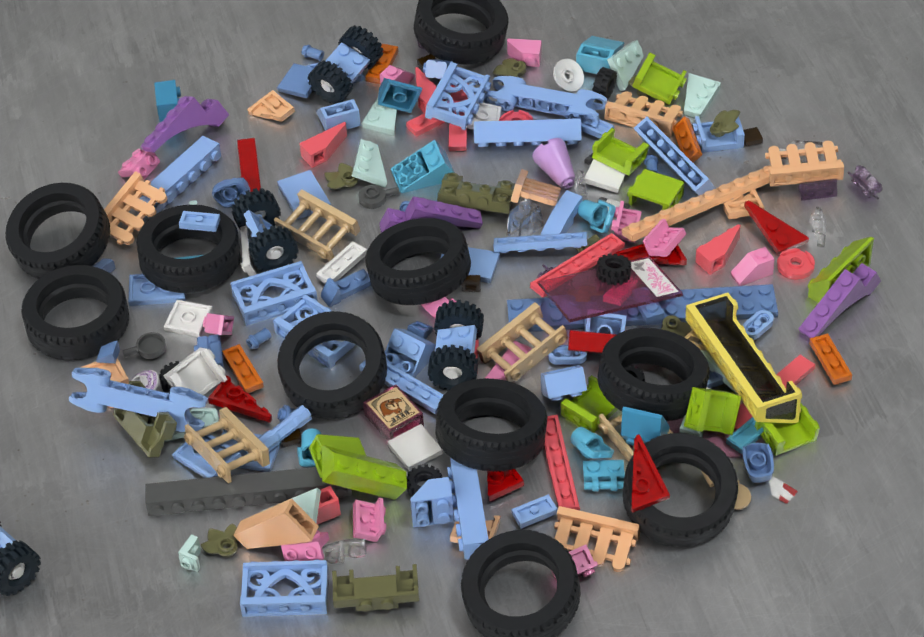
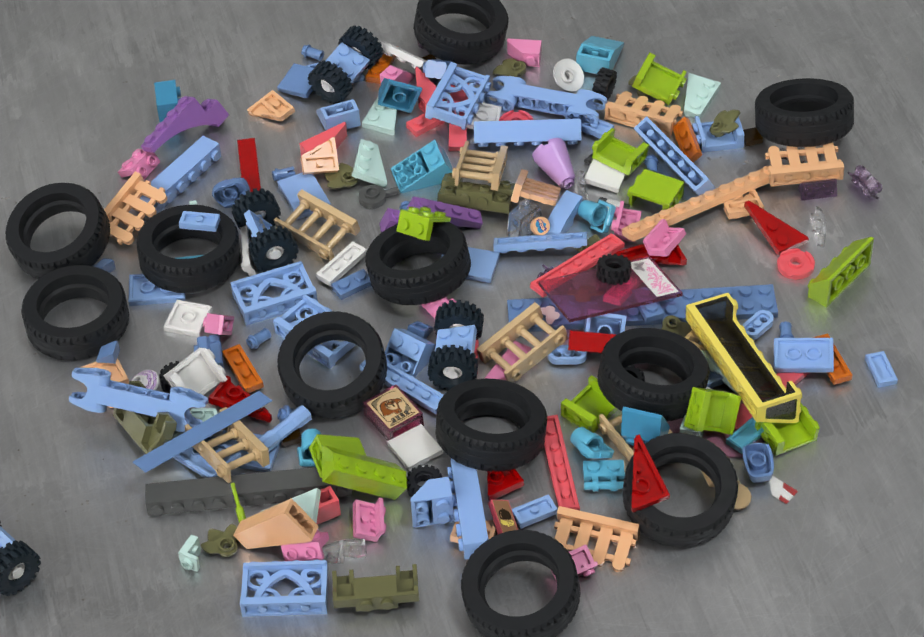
dark grey piece [122,332,166,359] -> none
medium blue slope [321,278,341,307] -> none
dark brown tile [461,275,481,292] -> none
light blue slope [541,365,587,401] -> none
light aqua wing [607,40,644,91] -> none
coral slope [695,224,741,275] -> none
bright pink slope [731,247,774,286] -> none
medium lavender arch [798,263,881,338] -> none
none -> medium blue sticker [133,391,273,473]
none -> lime piece [231,483,246,523]
none -> medium blue pin [272,166,296,181]
none -> light nougat wing [301,137,339,175]
none -> white plate [380,41,427,70]
none -> lime bracket [397,207,451,241]
none -> tan fence [452,141,508,191]
none -> tile [488,499,518,534]
none -> light nougat tile [530,217,550,235]
none -> white sticker [541,306,560,324]
none -> black tyre [755,78,854,147]
none -> light blue tile [774,338,834,373]
none -> medium blue pin [779,321,794,338]
none -> light blue tile [865,351,898,388]

